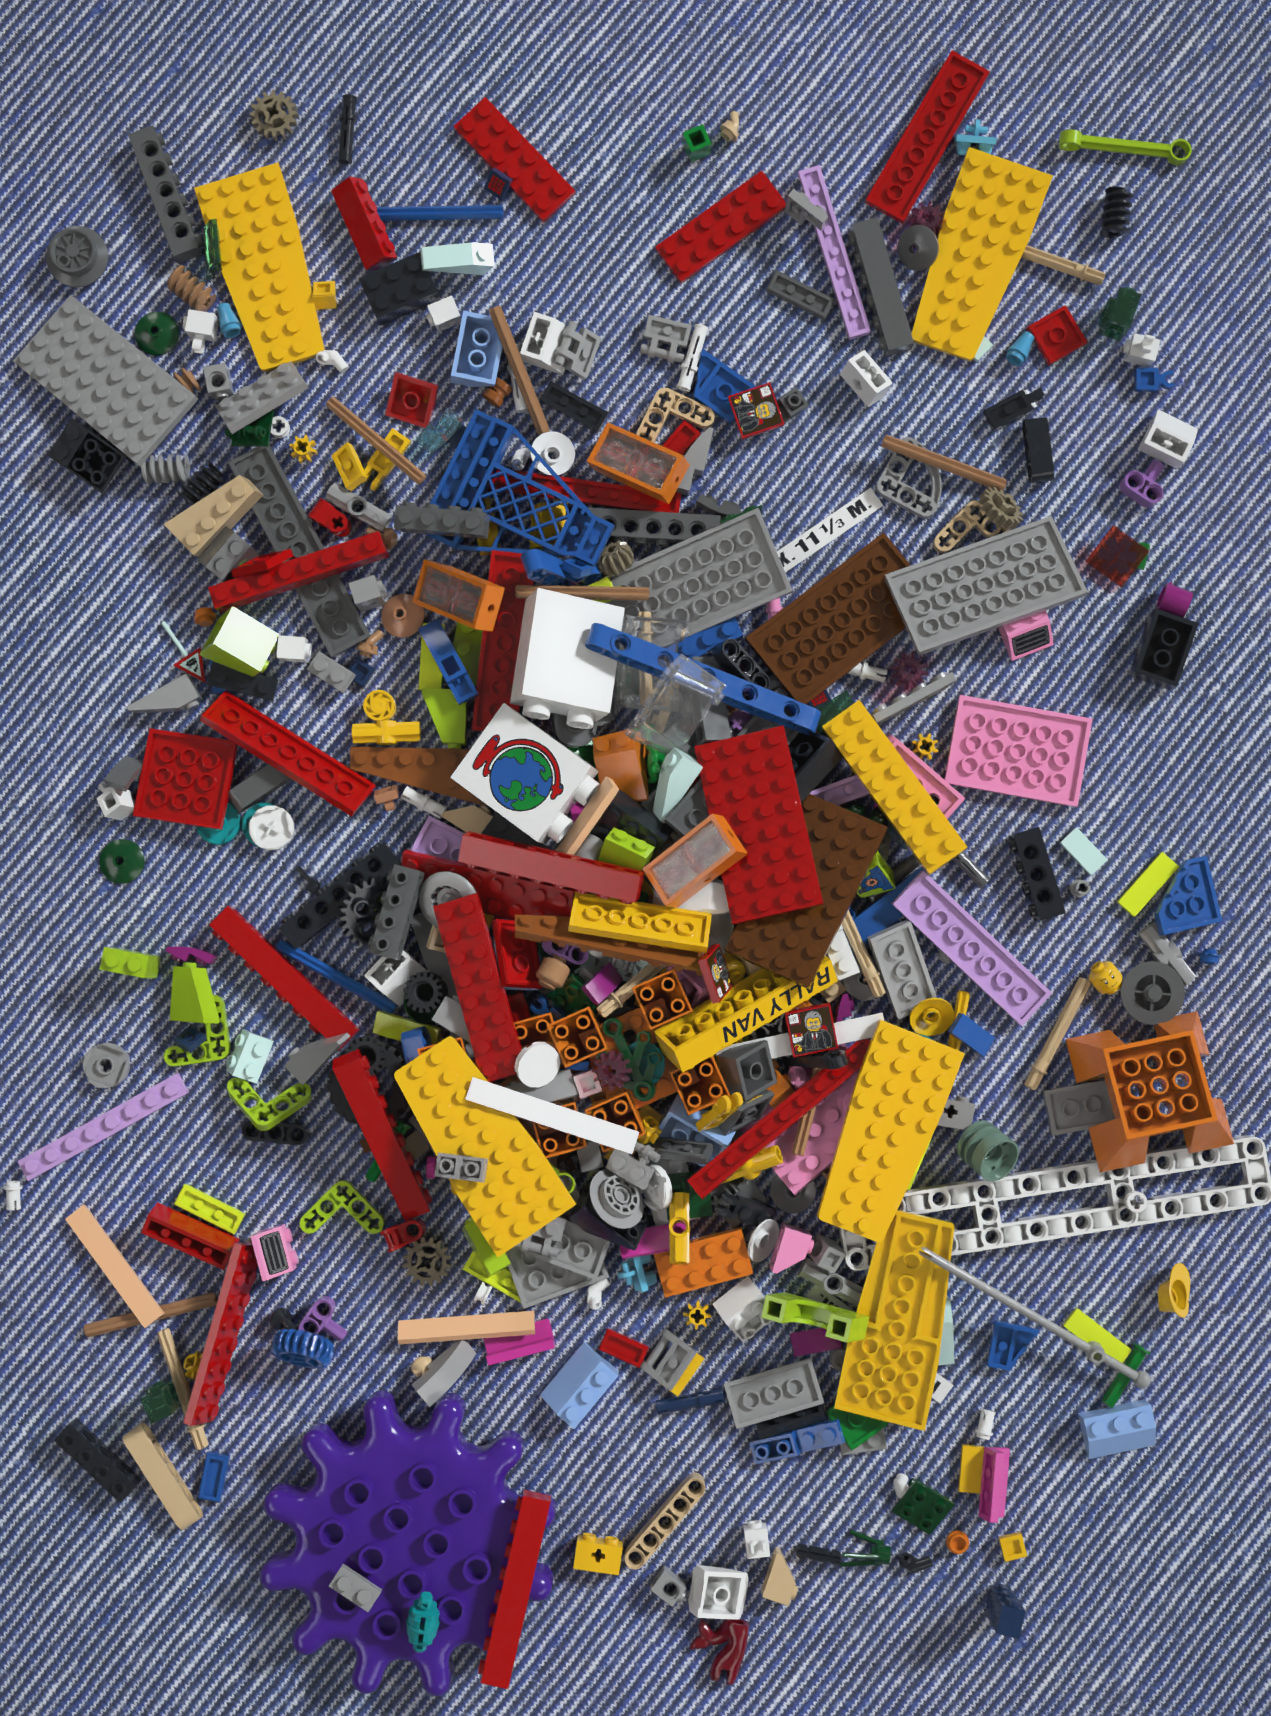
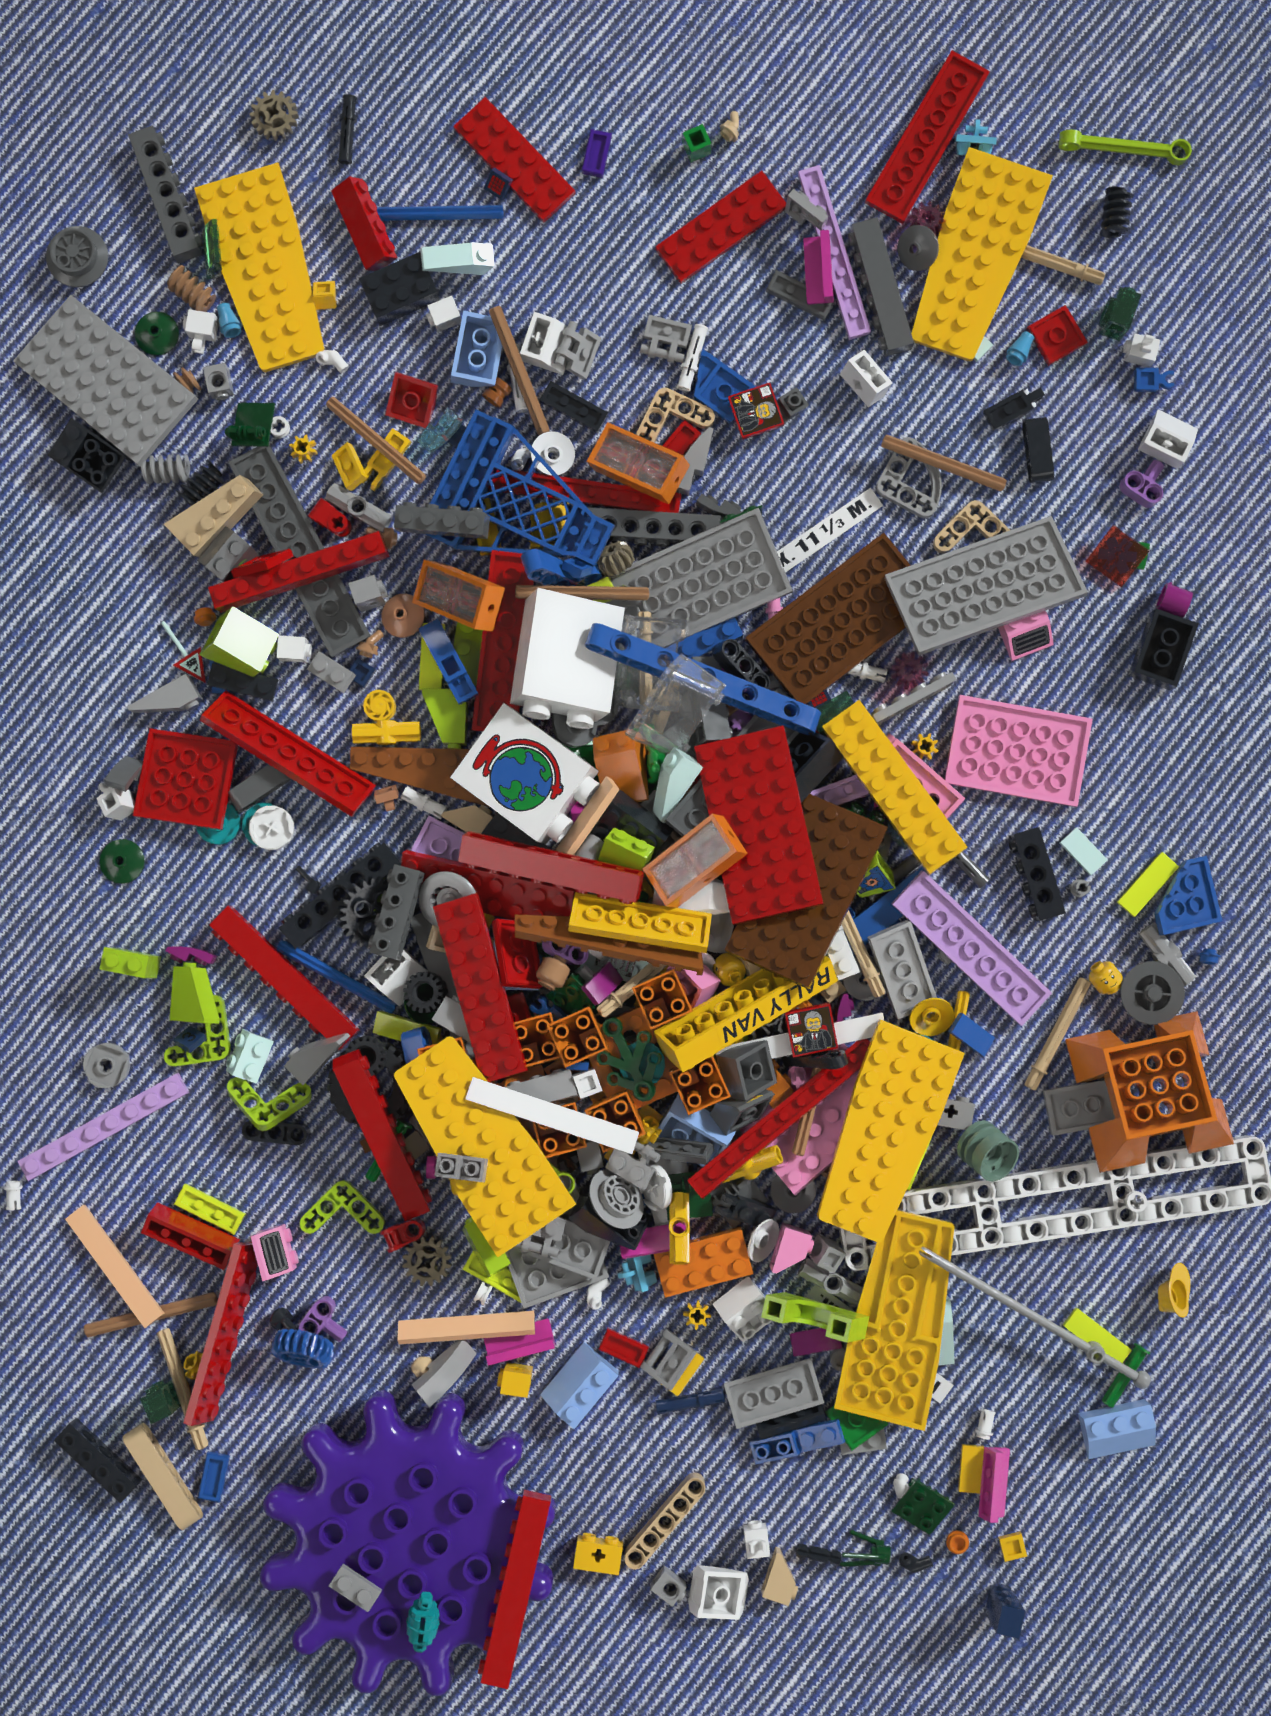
light grey plate [215,361,308,434] -> none
white tile [514,1042,560,1088] -> none
clear pink gear [592,1050,632,1091] -> none
dark red piece [690,1619,749,1686] -> none
yellow hinge [695,1092,743,1132] -> none
tile [698,943,734,1004] -> none
dark tan gear [978,487,1023,530] -> none
blue wing [986,1320,1039,1371] -> none
none -> yellow brick [497,1362,533,1398]
none -> dark purple tile [582,129,612,178]
none -> dark pink panel [803,230,834,305]

